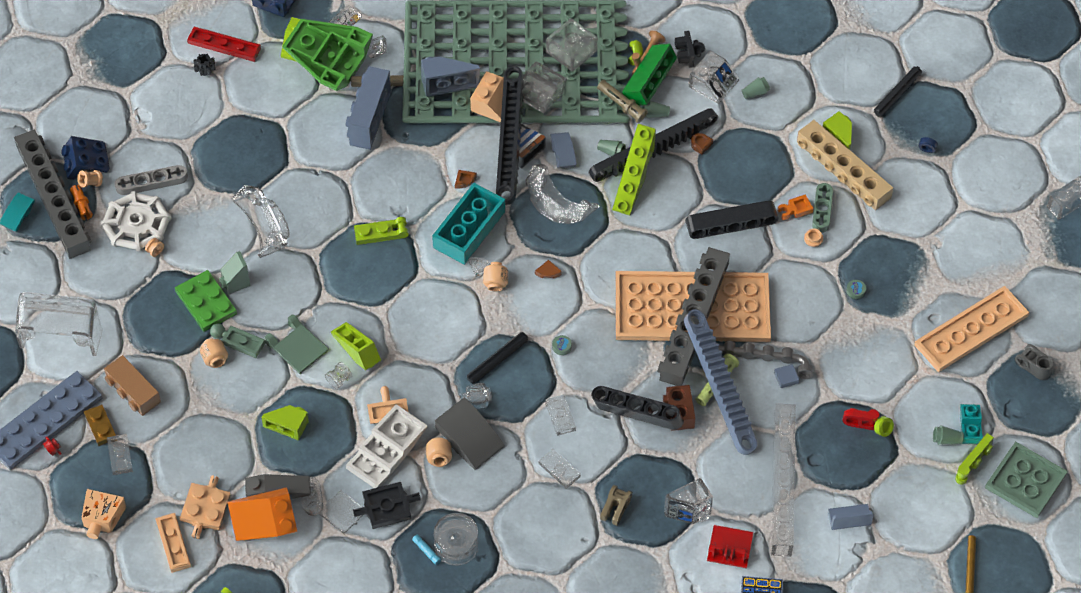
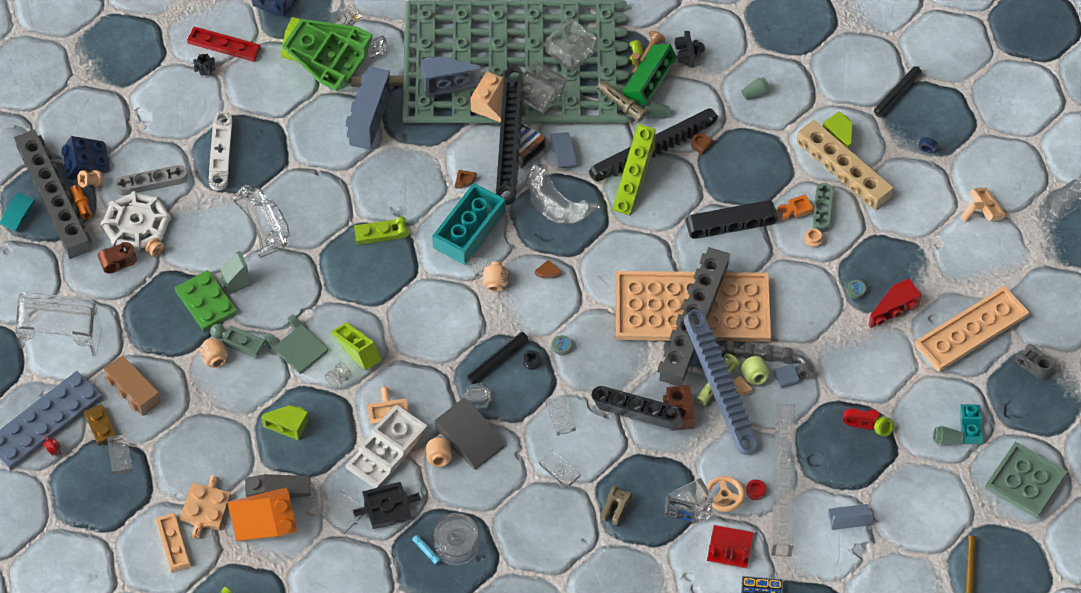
light nougat torso [82,489,126,539] -> none
sand green cone [597,139,626,156] -> none
clear slope [689,51,739,104] -> none
lime plate [955,433,994,485] -> none
none -> copper piece [98,242,137,274]
none -> white piece [208,111,233,191]
none -> black bush [523,350,541,370]
none -> light nougat piece [705,476,745,512]
none -> light nougat tile [733,376,753,395]
none -> yellowish green head [741,356,770,385]
none -> red tile [746,479,766,500]
none -> red slope [868,278,922,328]
none -> light nougat plate [961,187,1006,221]

